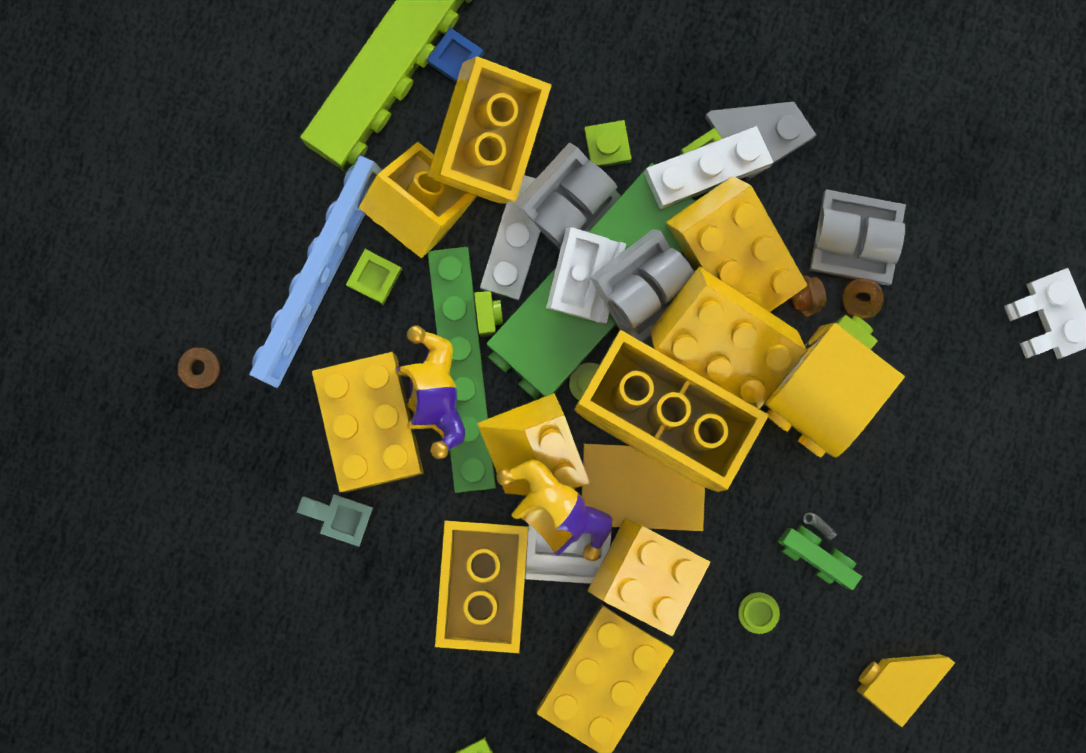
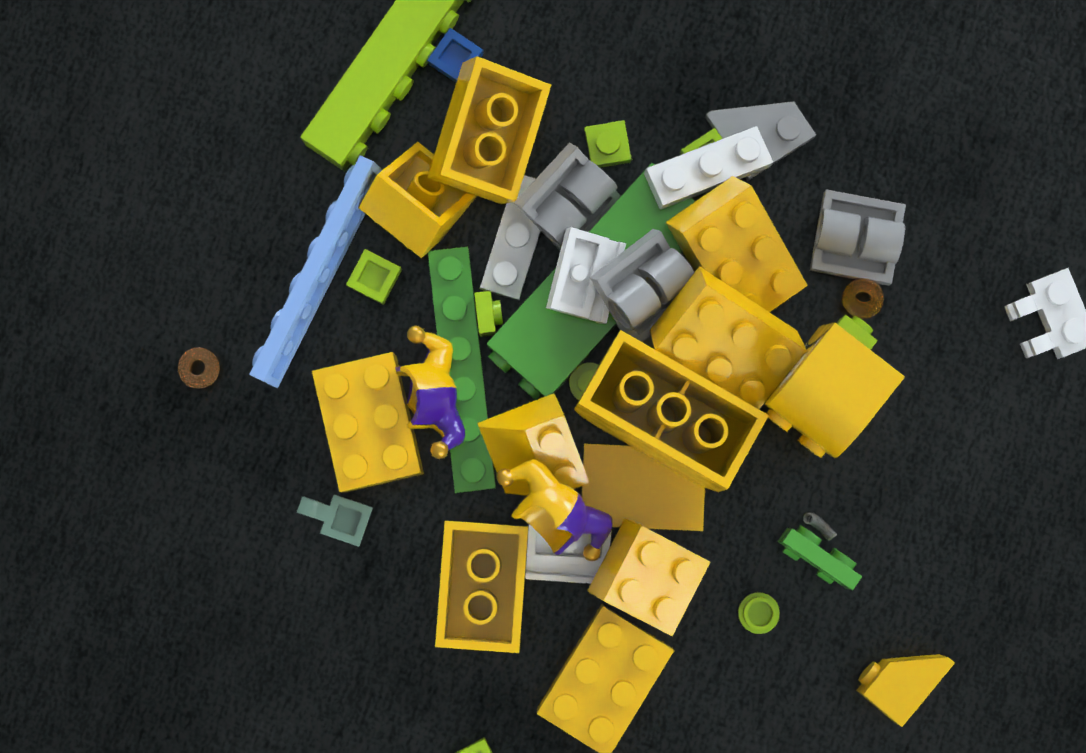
clear orange plate [791,275,826,316] -> none

